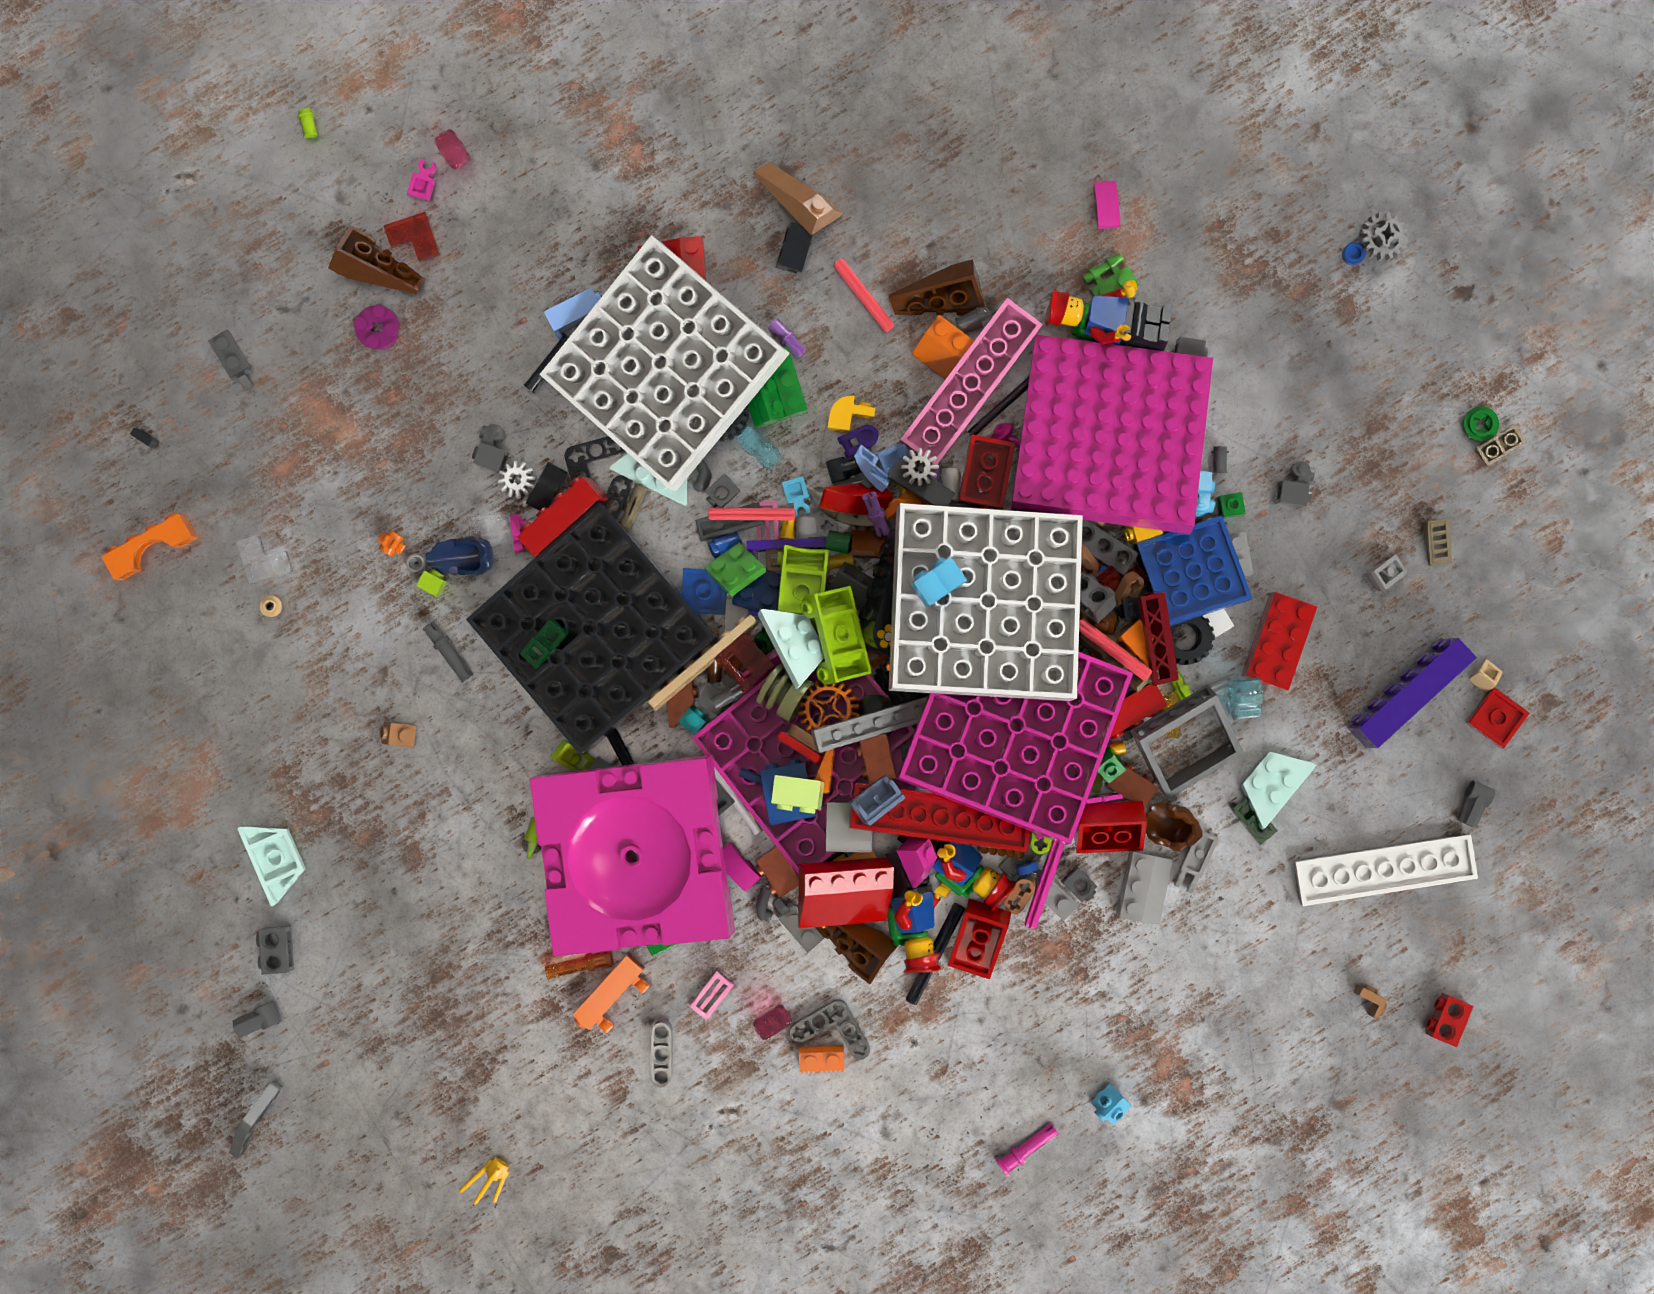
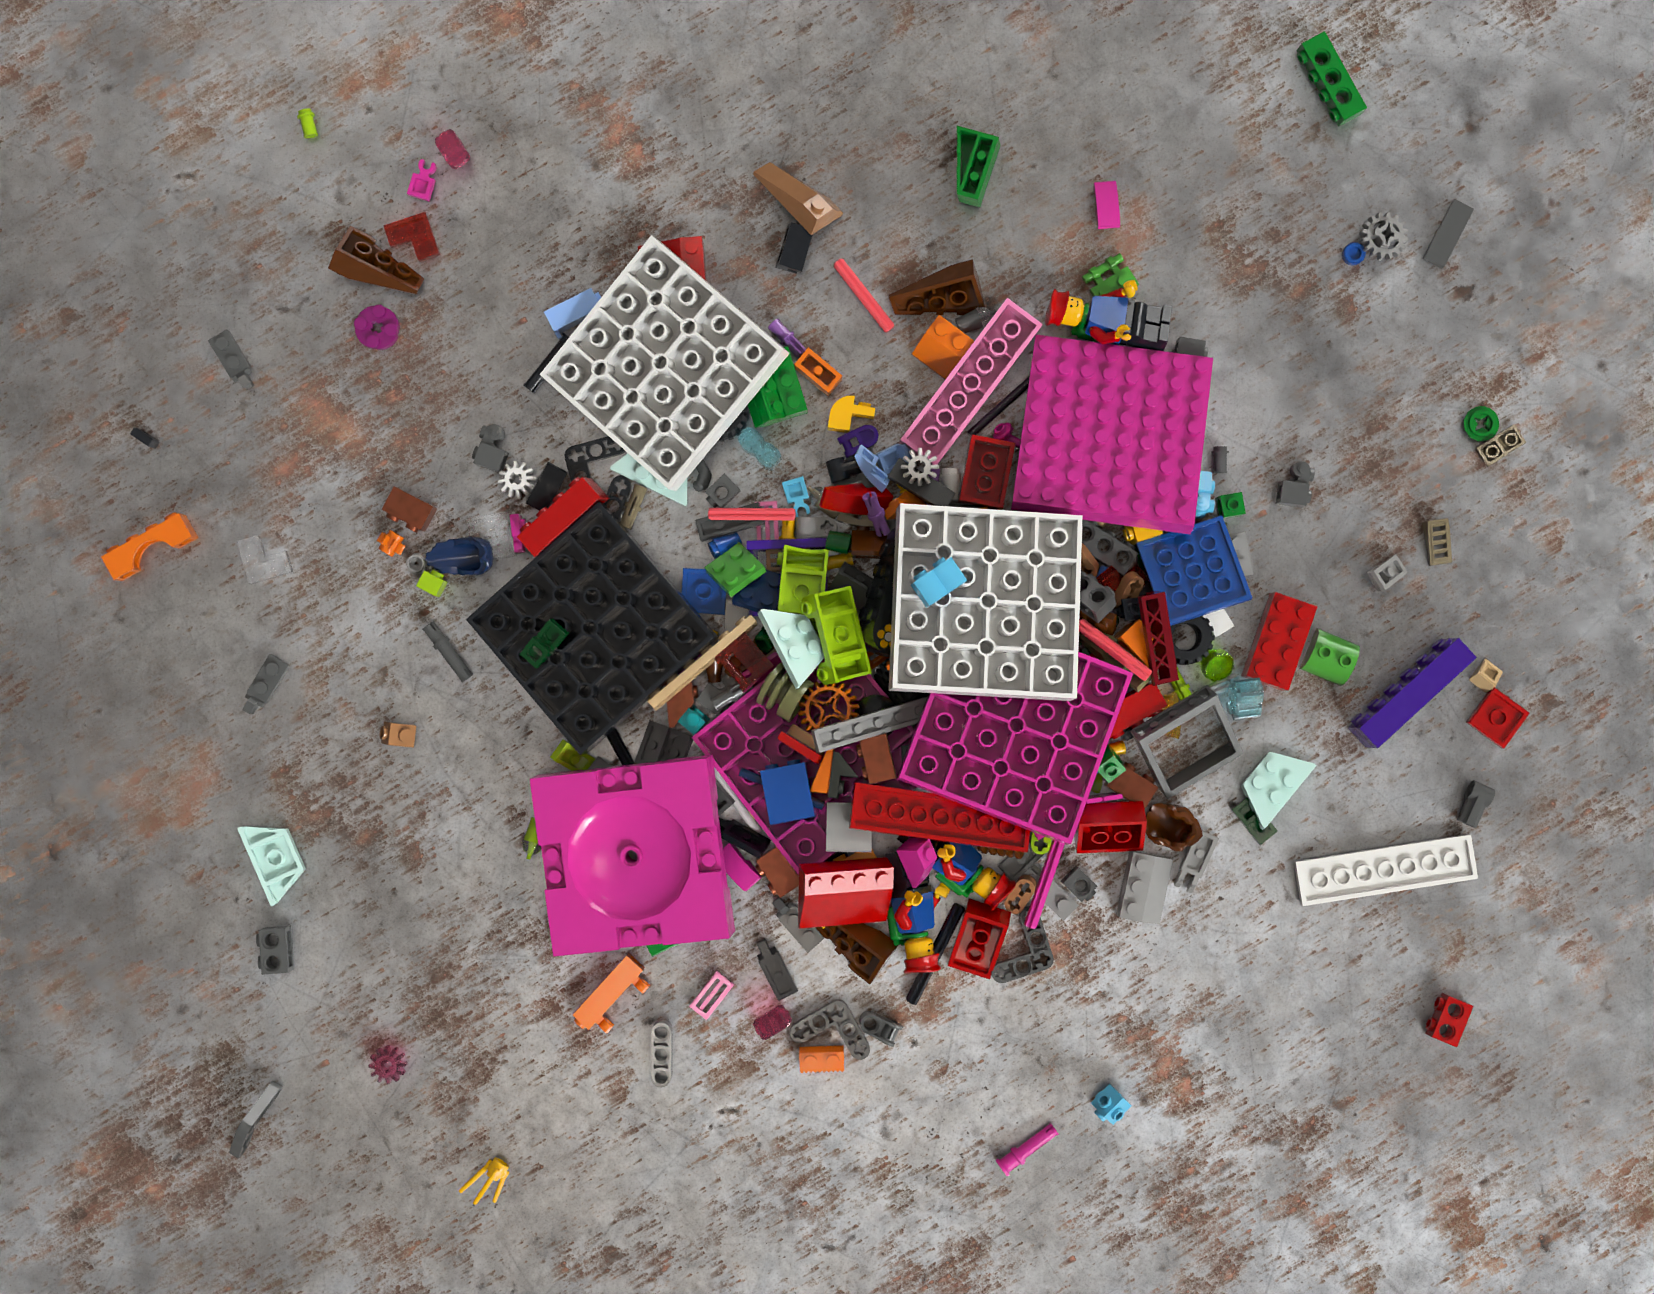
dark grey piece [232,1001,281,1038] -> none
tan plate [260,595,282,617] -> none
clear orange pin [545,951,614,980] -> none
dark grey arm [756,888,773,922] -> none
yellowish green brick [771,775,824,814] -> none
sand blue hinge [849,775,905,826] -> none
blue tile [1015,860,1039,876] -> none
medium nougat bracket [1354,984,1387,1019] -> none
none -> dark grey hinge [242,654,290,714]
none -> clear pink gear [368,1045,408,1084]
none -> copper brick [381,486,437,533]
none -> dark grey slope [635,720,693,764]
none -> black hinge [719,817,771,859]
none -> black hinge [757,938,798,1001]
none -> orange brick [794,347,842,396]
none -> pearl dark grey slope [828,752,859,799]
none -> dark grey piece [859,1011,903,1047]
none -> green wedge [957,125,1001,208]
none -> dark grey beam [991,906,1054,983]
none -> clear neon green hair [1200,649,1234,682]
none -> green brick [1296,31,1367,127]
none -> bright green brick [1299,628,1360,686]
none -> dark grey tile [1423,199,1474,269]

